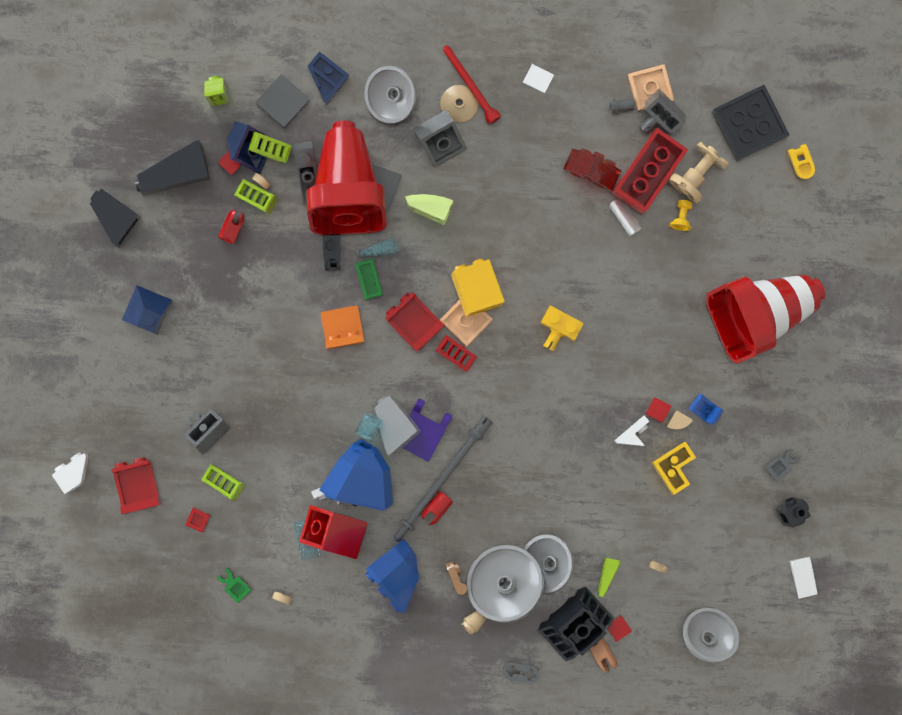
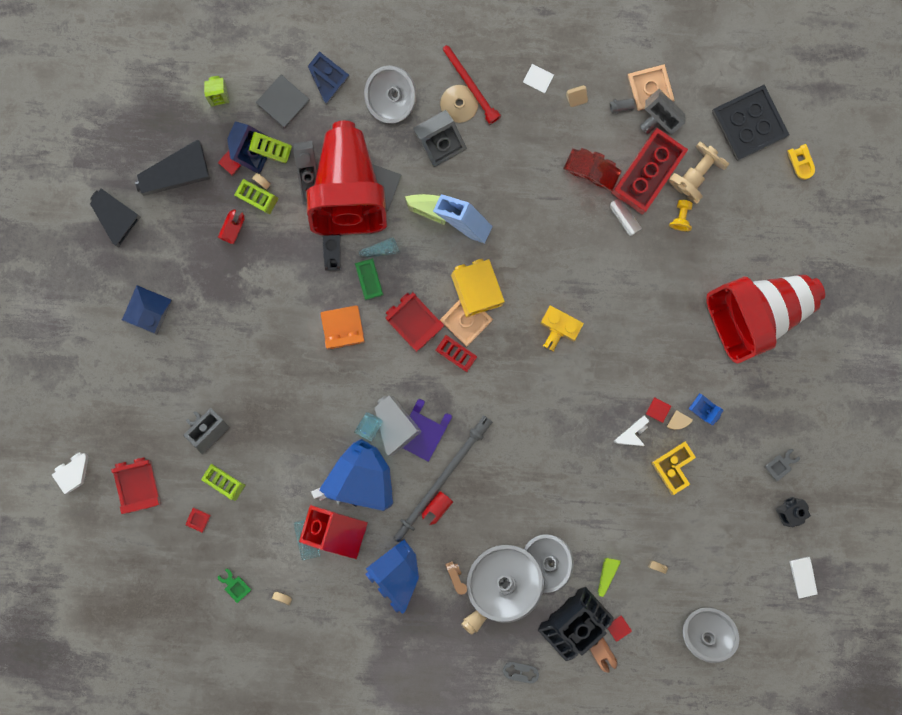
none -> light blue slope [433,194,493,244]
none -> tan slope [566,85,588,107]

